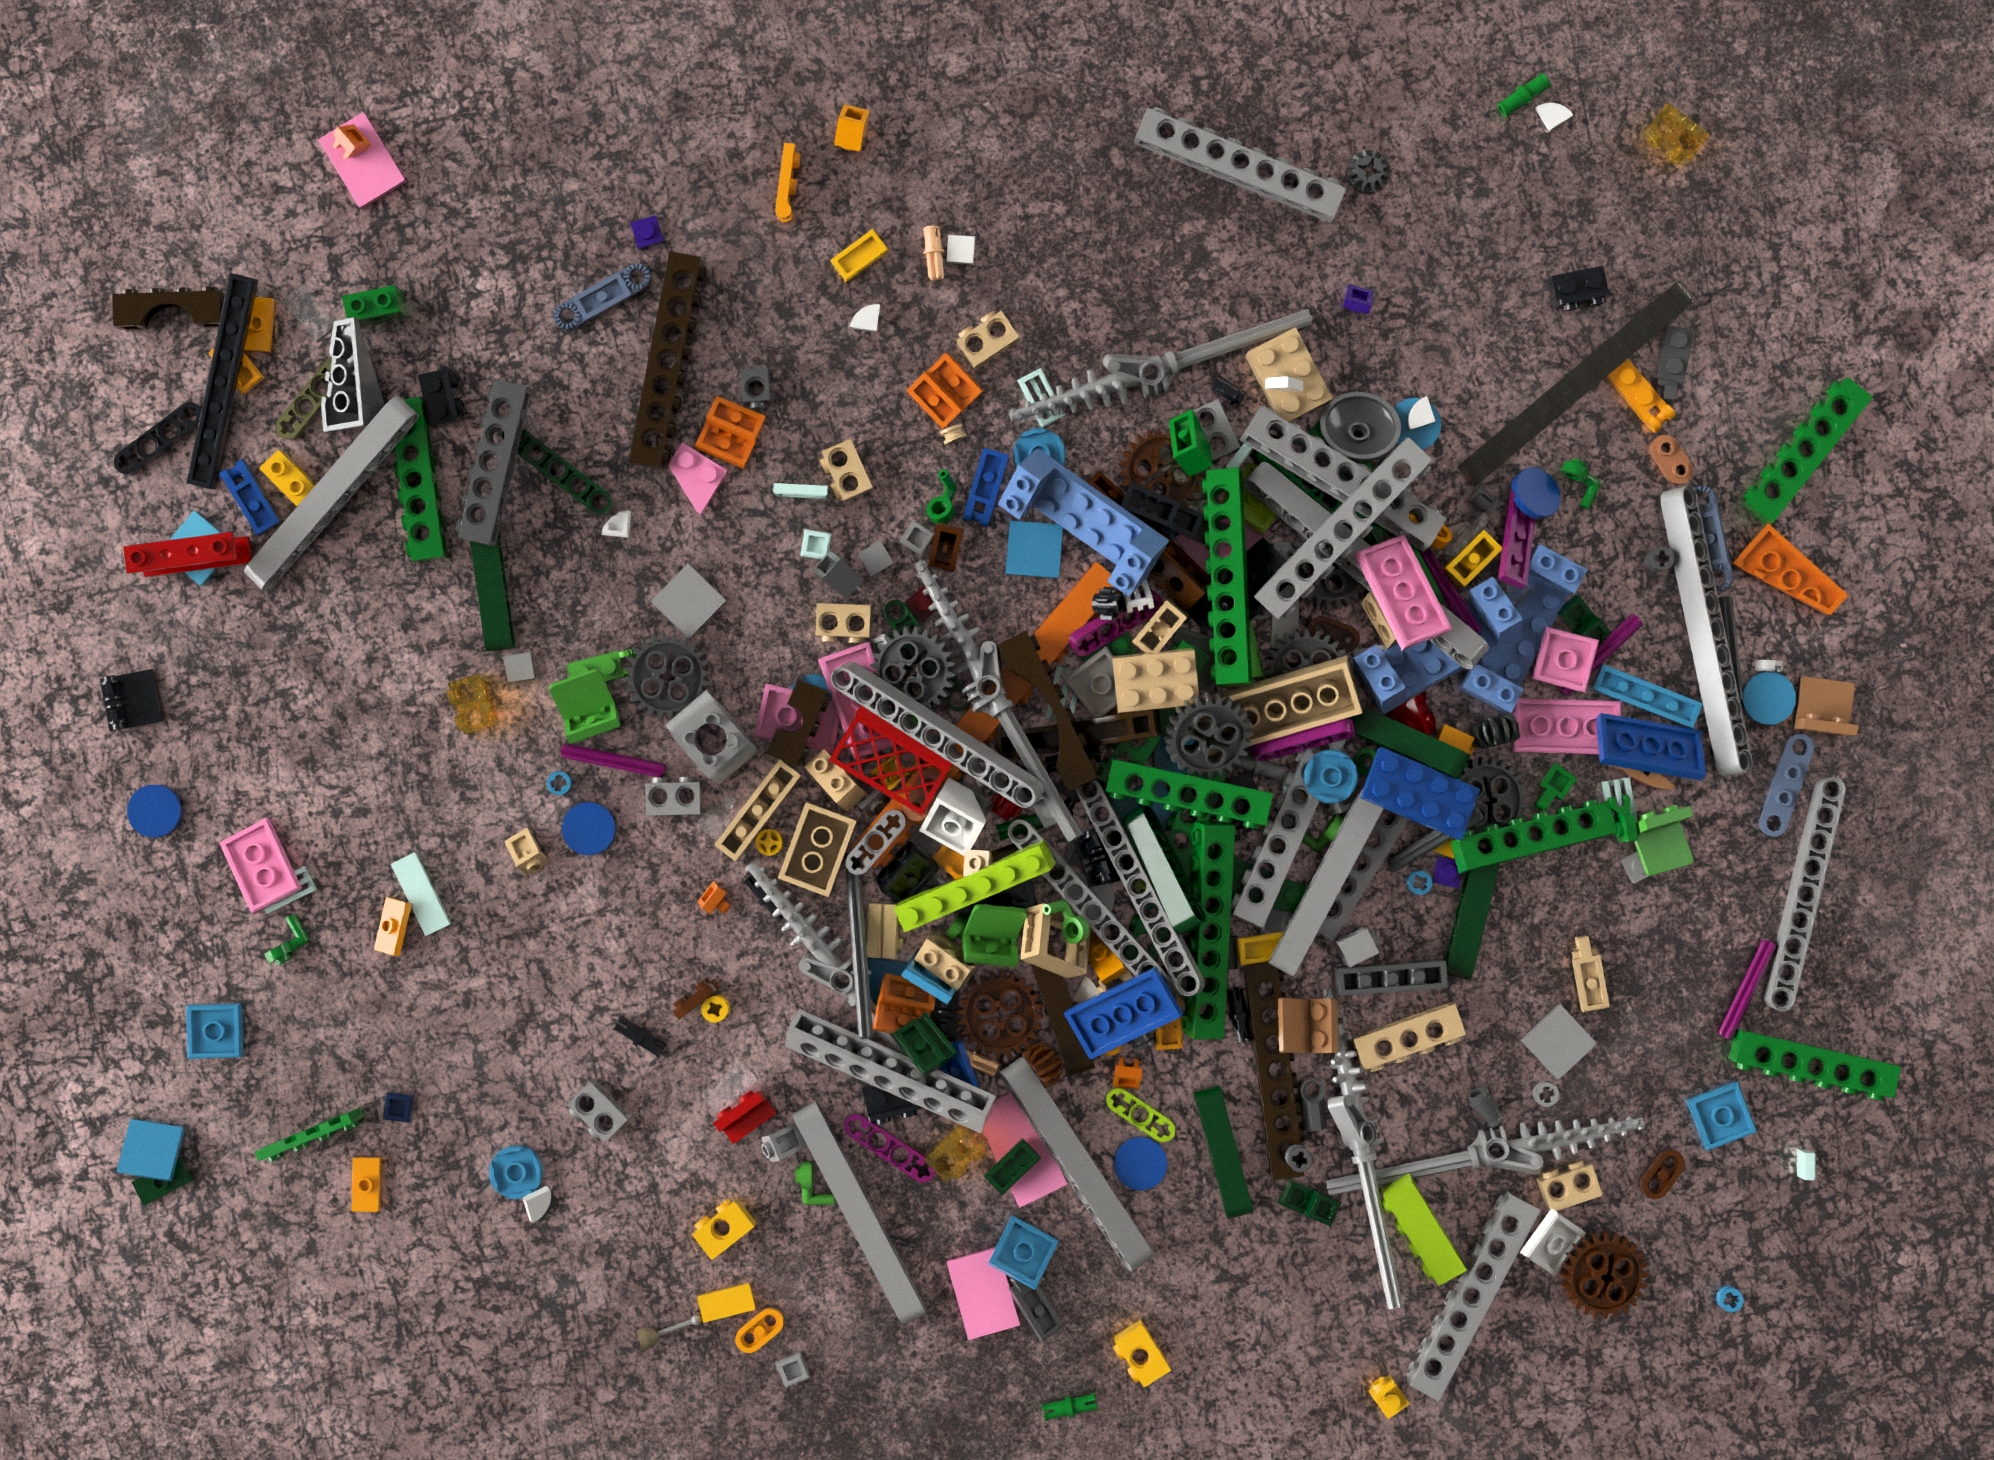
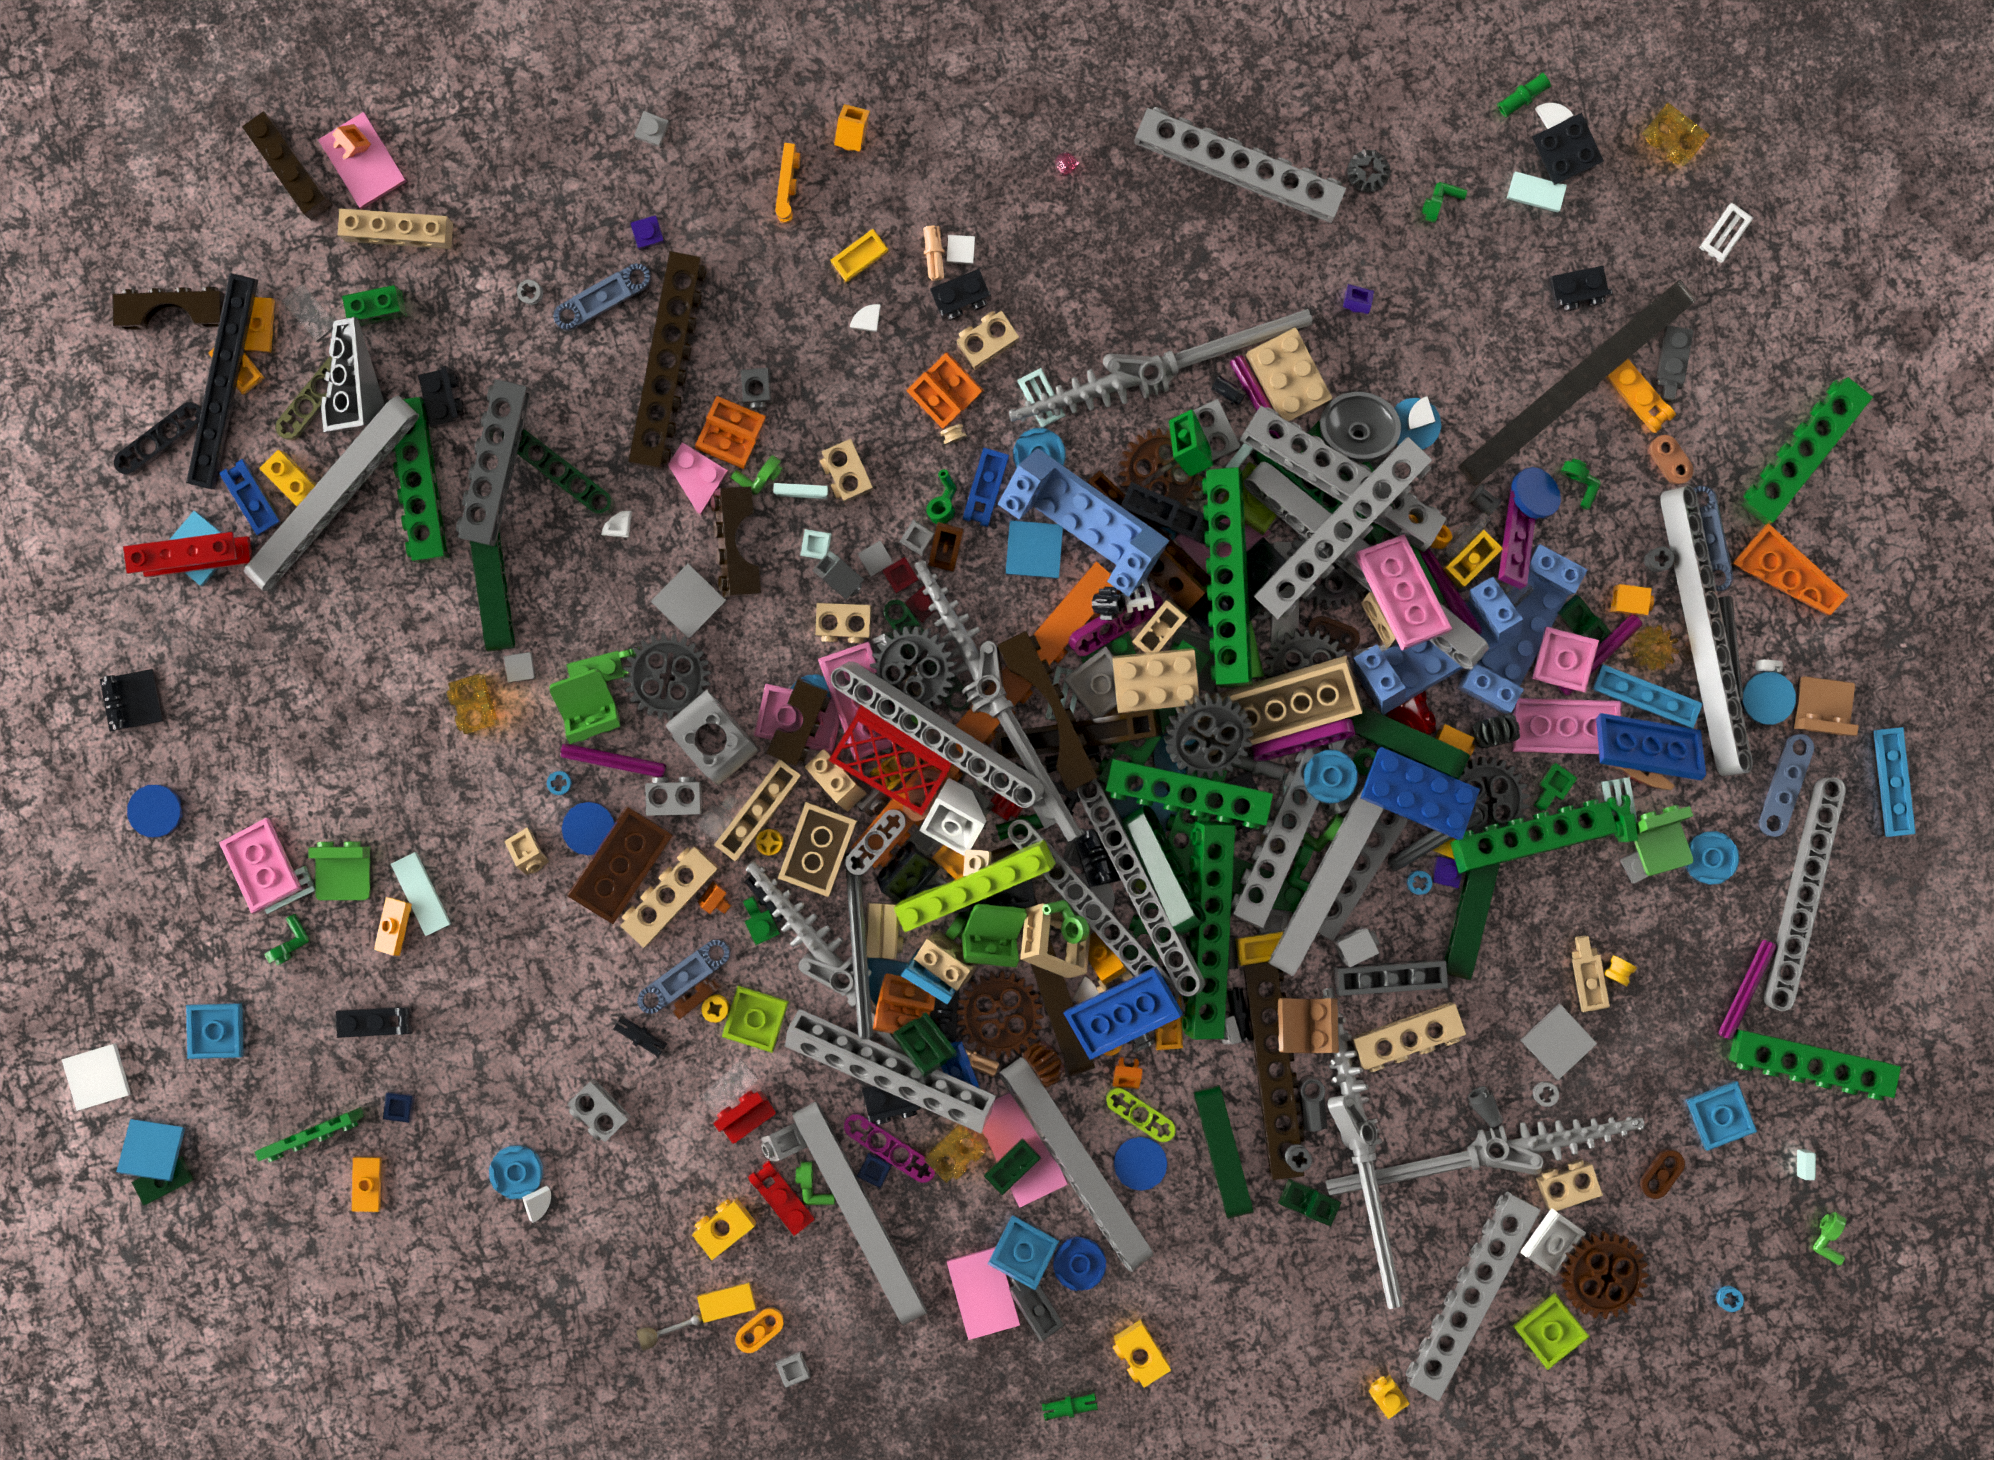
white tile [1265,376,1303,391] -> none
lime brick [1381,1173,1467,1286] -> none
none -> white tile [62,1043,131,1111]
none -> dark brown arch [242,111,333,221]
none -> bright green bracket [308,841,370,900]
none -> black plate [335,1006,413,1038]
none -> tan brick [337,208,453,249]
none -> light grey bush [517,279,544,305]
none -> reddish brown plate [567,805,673,924]
none -> tan brick [620,846,720,948]
none -> light grey plate [634,111,670,147]
none -> sand blue plate [637,939,731,1014]
none -> dark brown arch [711,486,761,598]
none -> lime tile [722,985,789,1053]
none -> bright green plate [730,455,783,495]
none -> green plate [743,895,781,945]
none -> red plate [748,1160,816,1236]
none -> dark blue tile [857,1152,892,1189]
none -> dark red plate [882,557,919,594]
none -> black bracket [930,269,991,321]
none -> blue tile [1053,1236,1106,1291]
none -> clear pink hinge [1055,152,1079,176]
none -> light grey tile [1221,1016,1242,1044]
none -> magenta axle [1230,355,1280,438]
none -> green plate [1287,842,1314,892]
none -> green plate [1421,182,1468,223]
none -> light aqua tile [1507,171,1567,213]
none -> lime tile [1513,1293,1590,1370]
none -> black hinge [1532,113,1604,185]
none -> yellow wheel [1604,955,1637,987]
none -> light orange brick [1610,584,1654,617]
none -> clear yellow gear [1632,625,1679,671]
none -> dark azure tile [1685,831,1739,885]
none -> white tile [1699,203,1753,263]
none -> bright green plate [1813,1212,1846,1266]
none -> dark azure plate [1873,727,1916,837]

